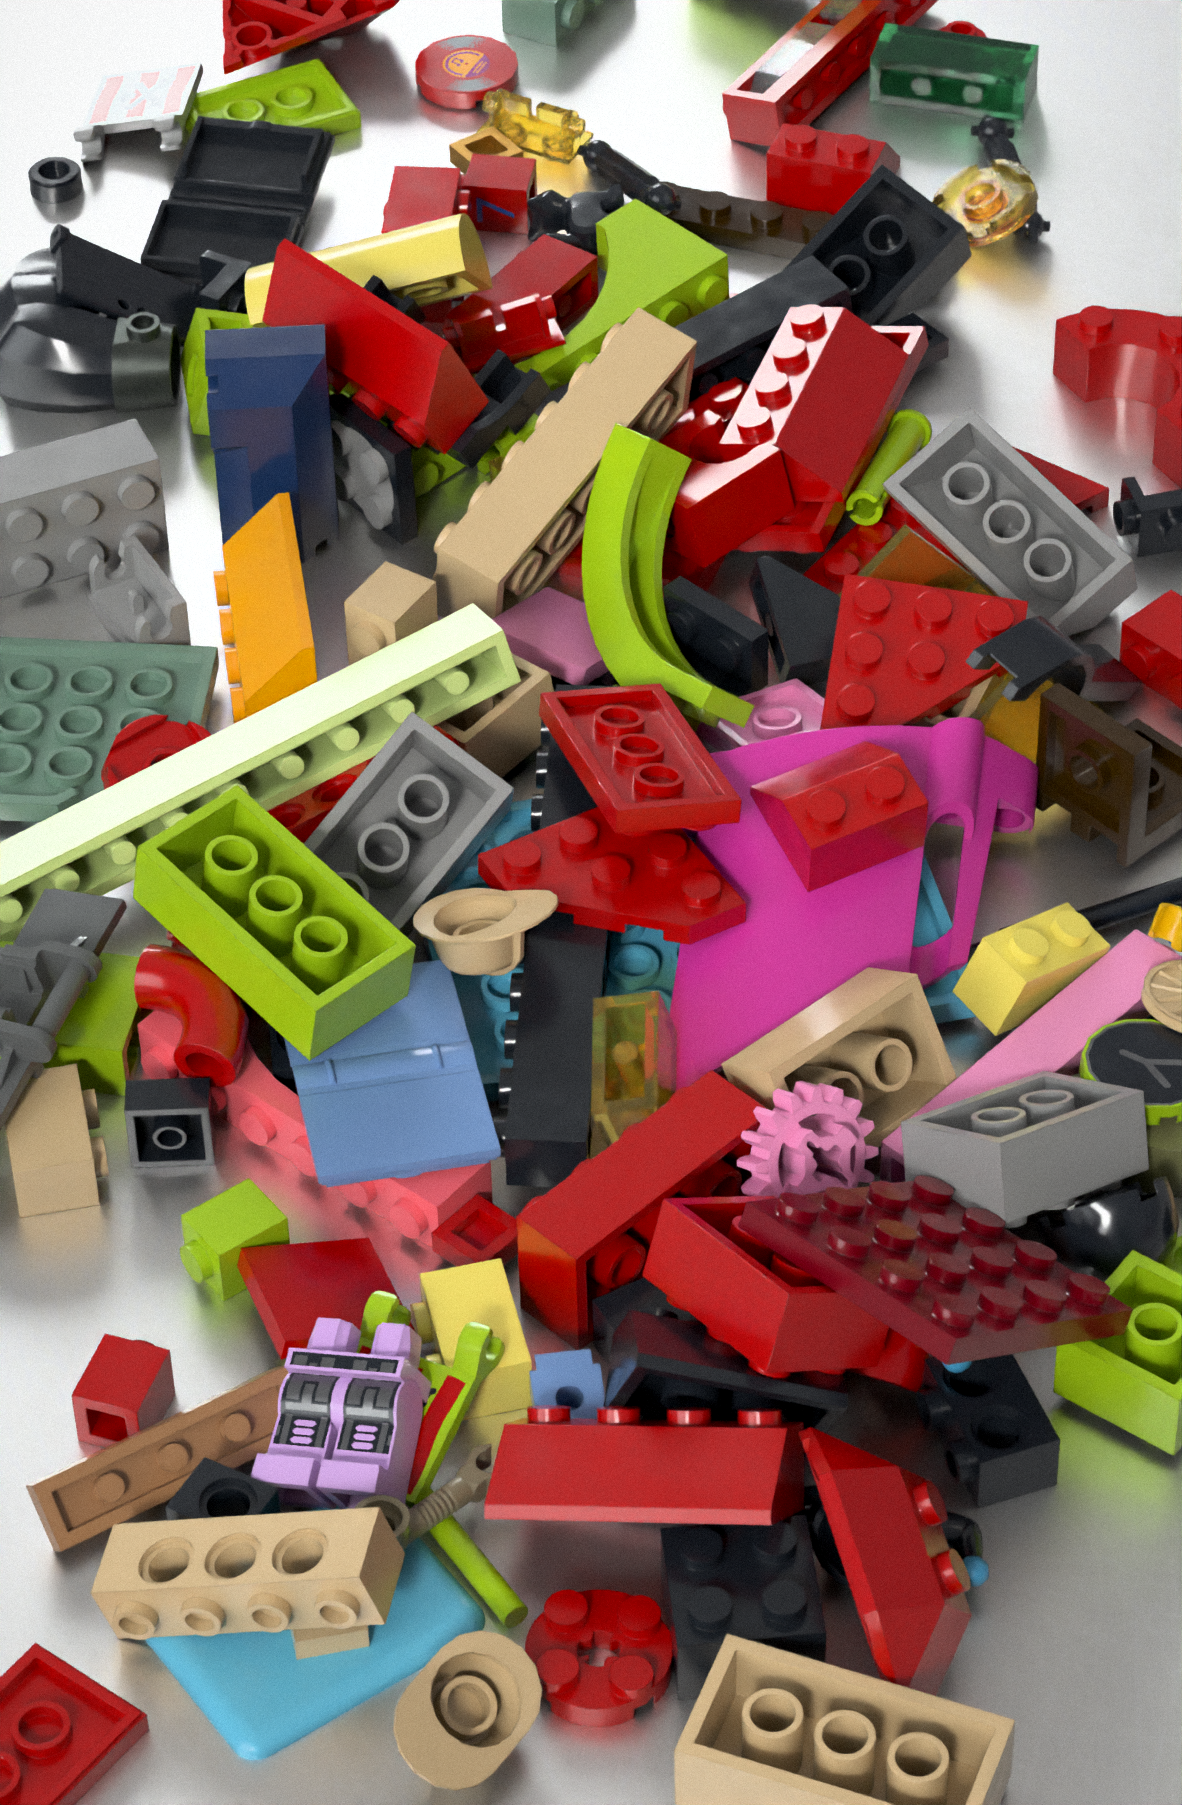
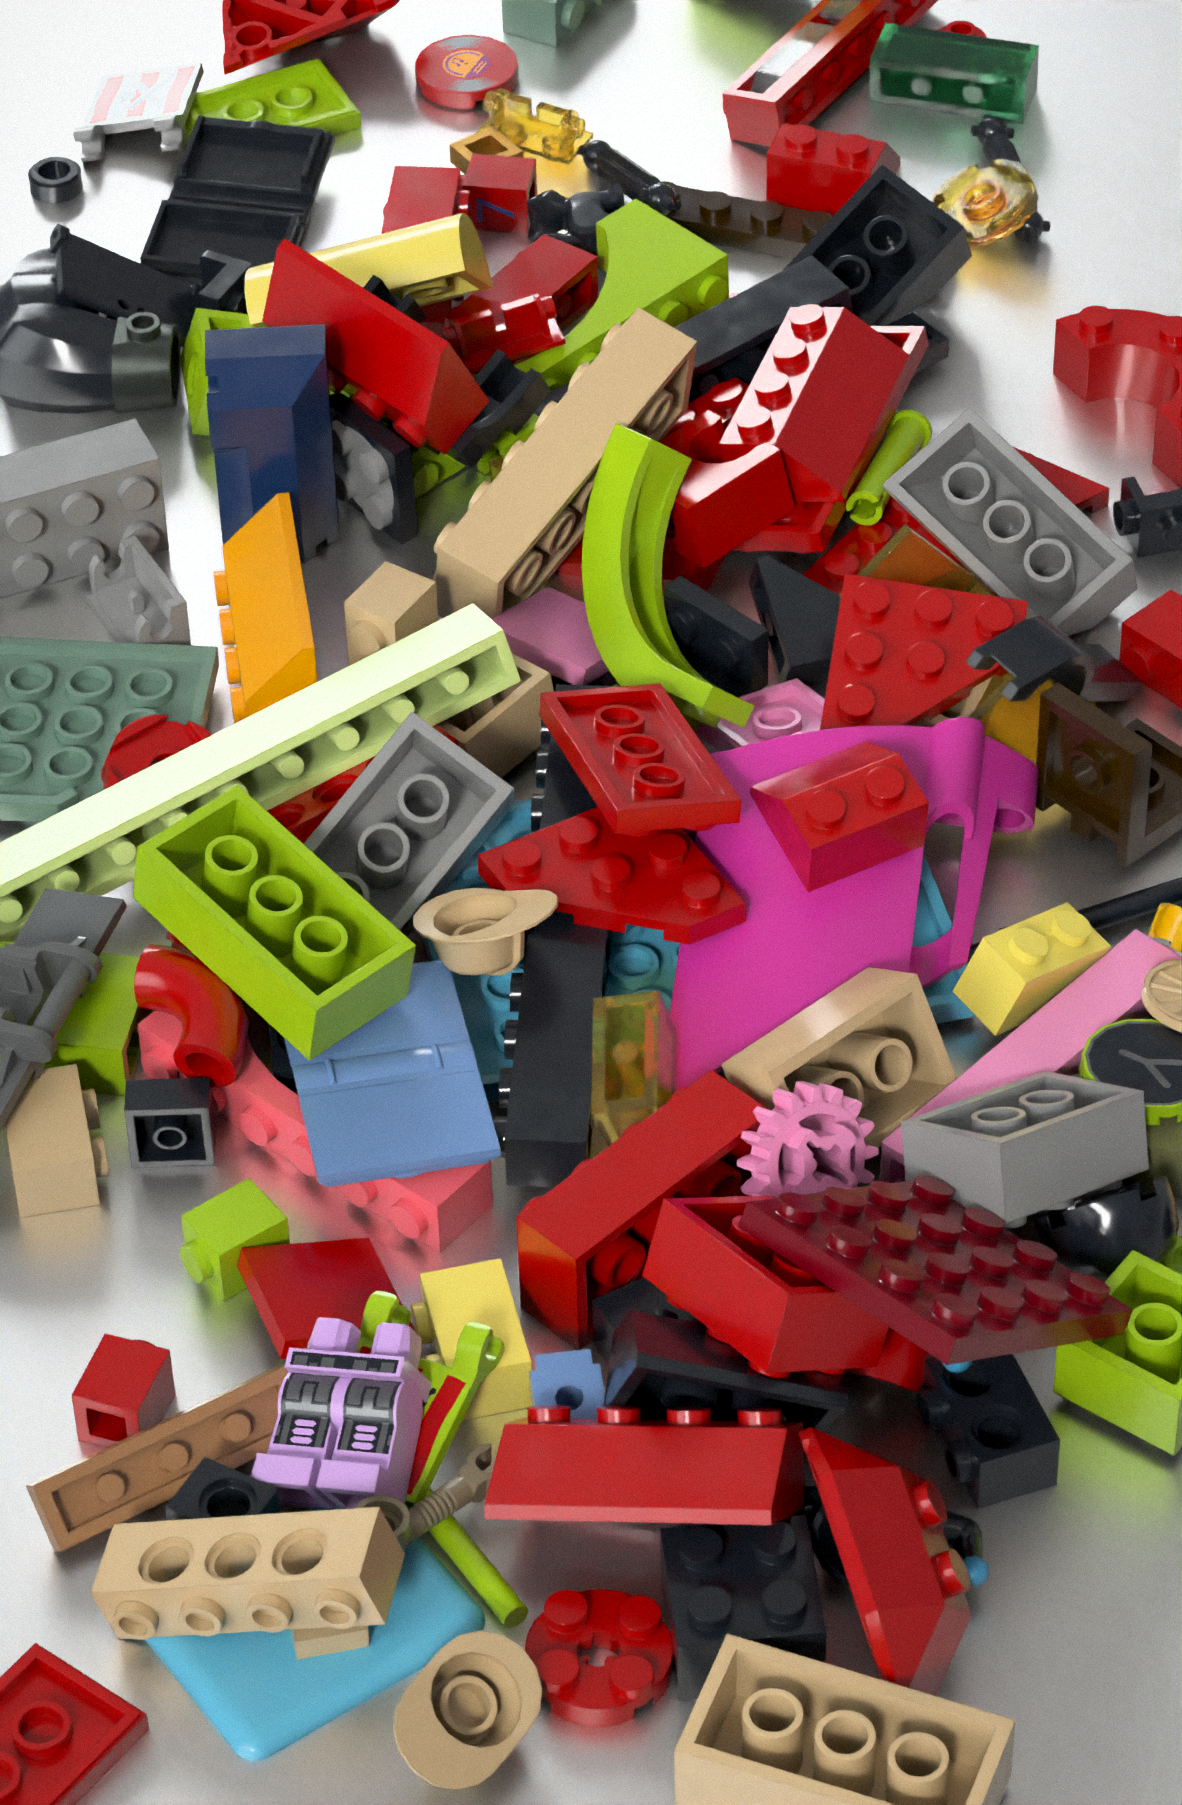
red plate [431,1194,518,1267] -> none

